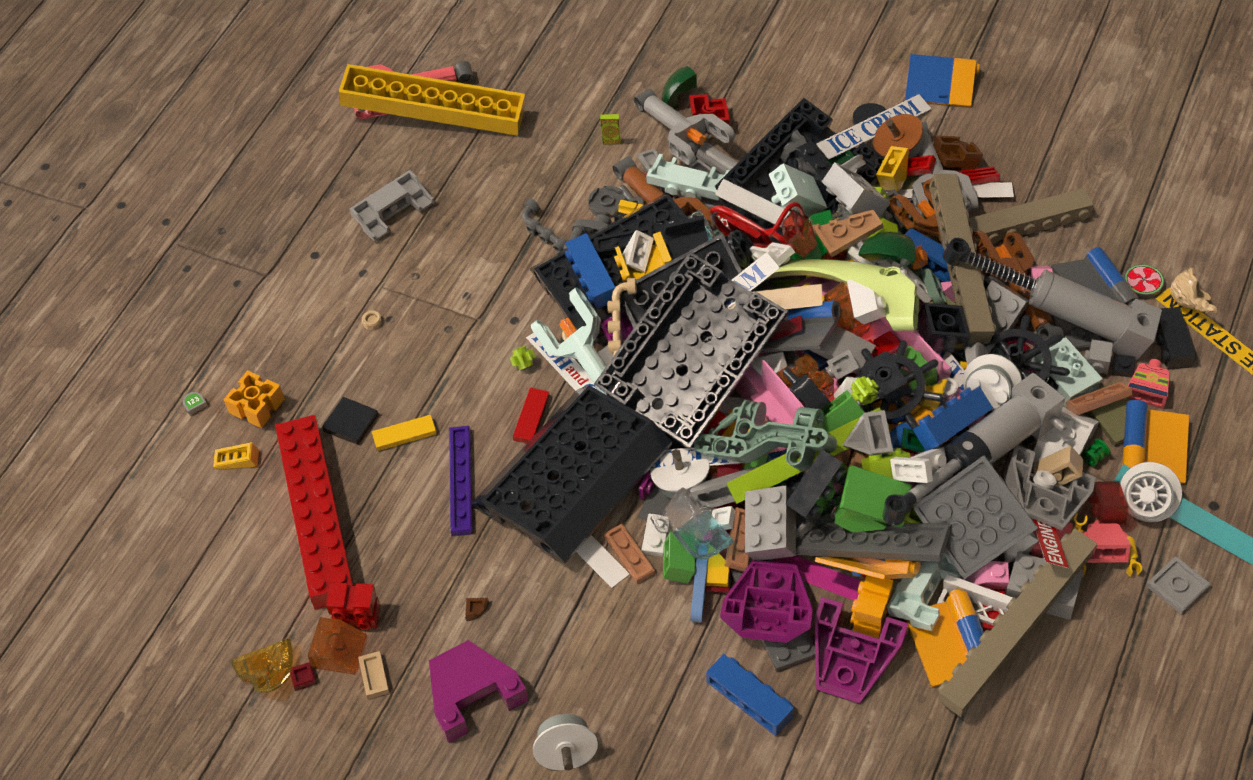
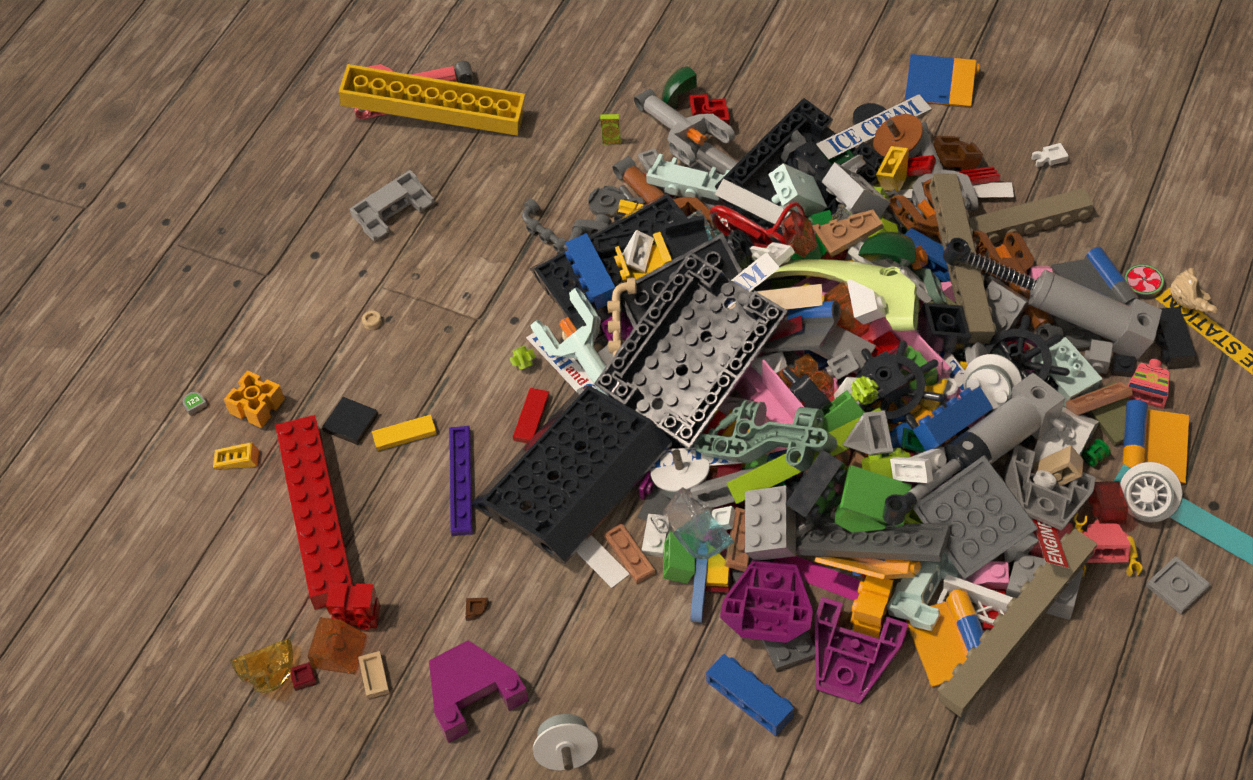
none -> white plate [1031,143,1068,167]

